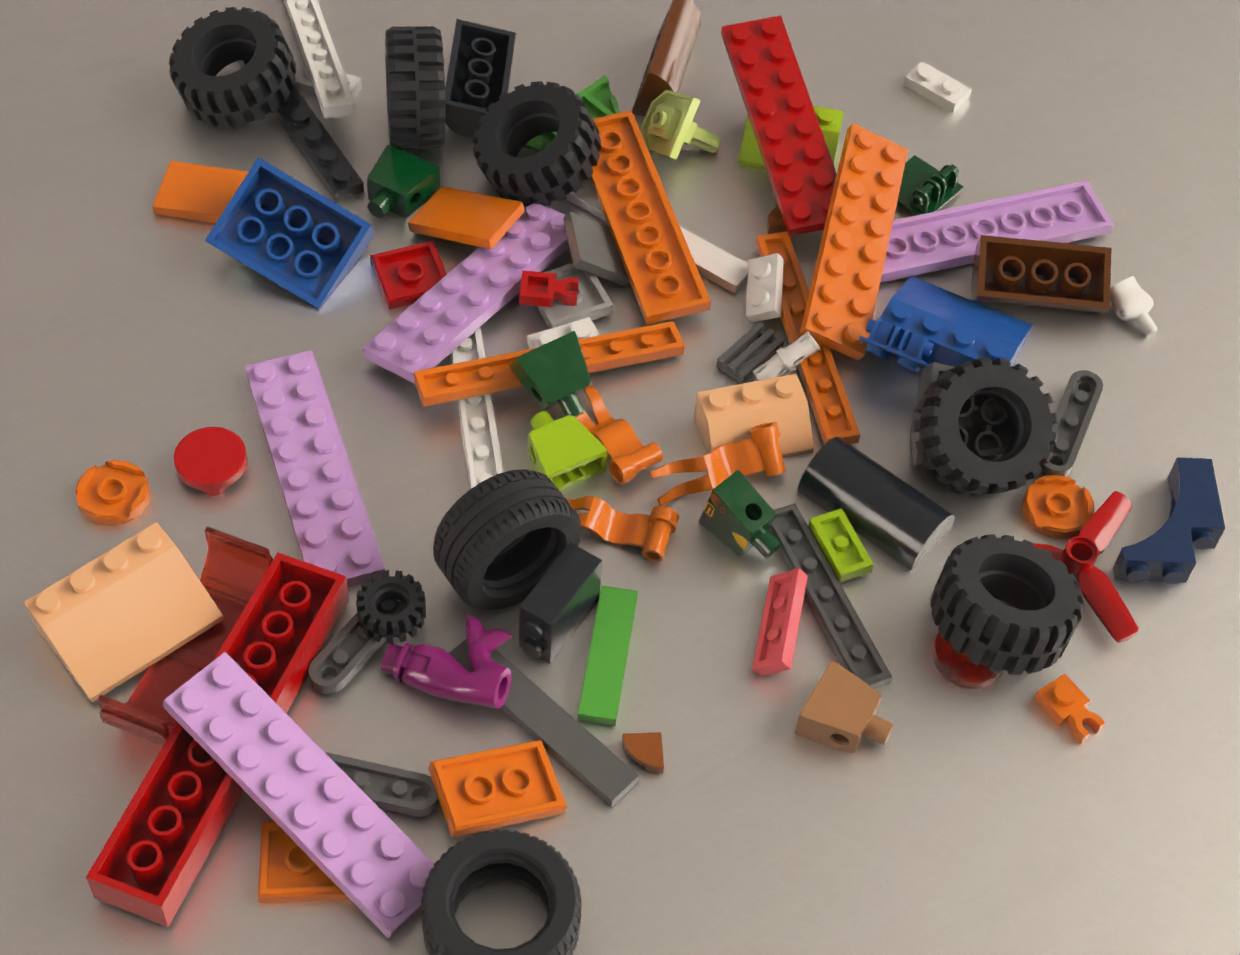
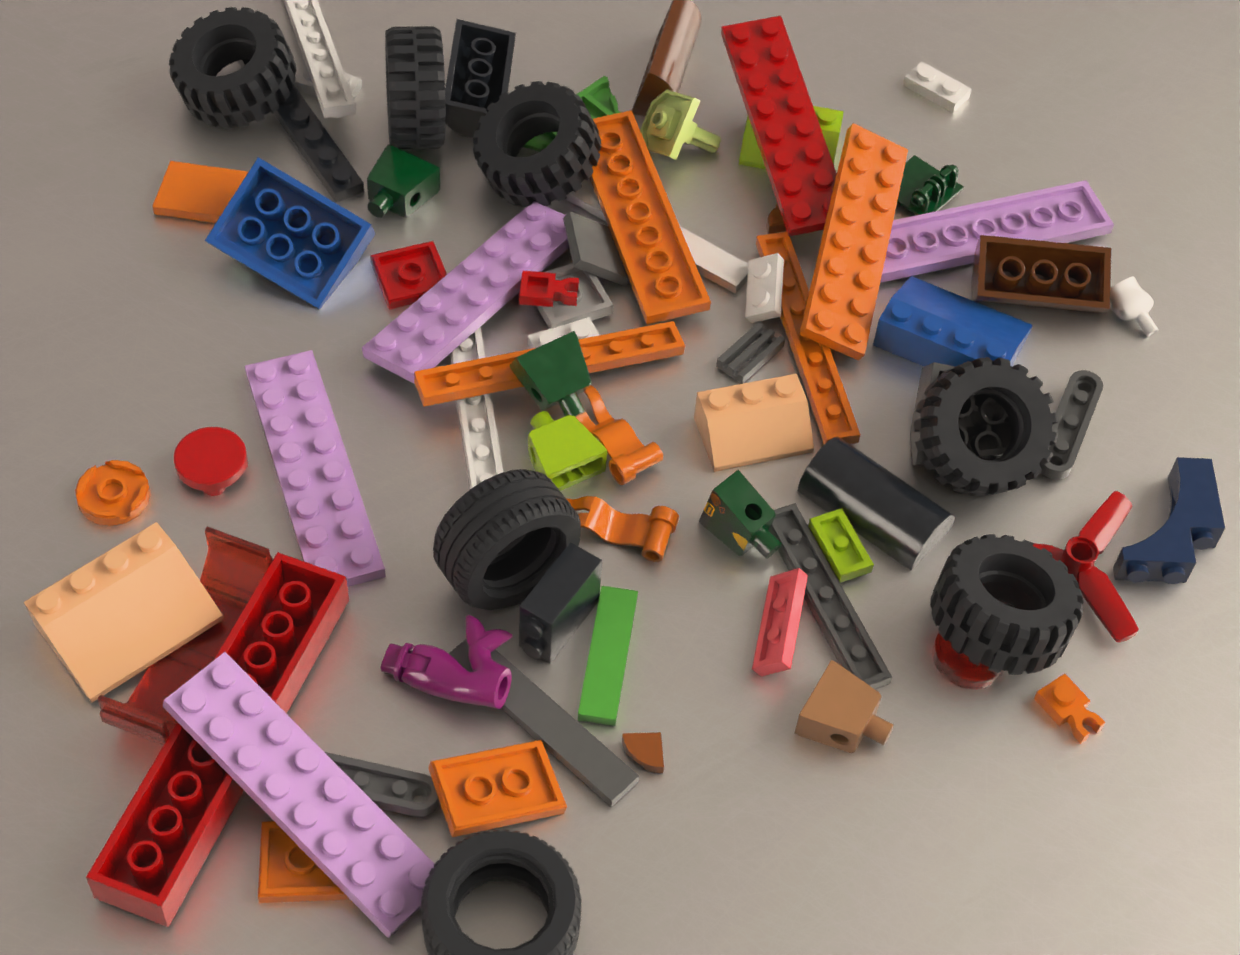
dark grey plate [309,575,416,694] -> none
black tyre [356,570,426,644] -> none
orange tile [407,186,525,249] -> none
orange flag [650,422,786,506] -> none
white pin [753,331,821,380] -> none
blue hinge [860,318,934,373] -> none
orange tile [1022,475,1094,539] -> none

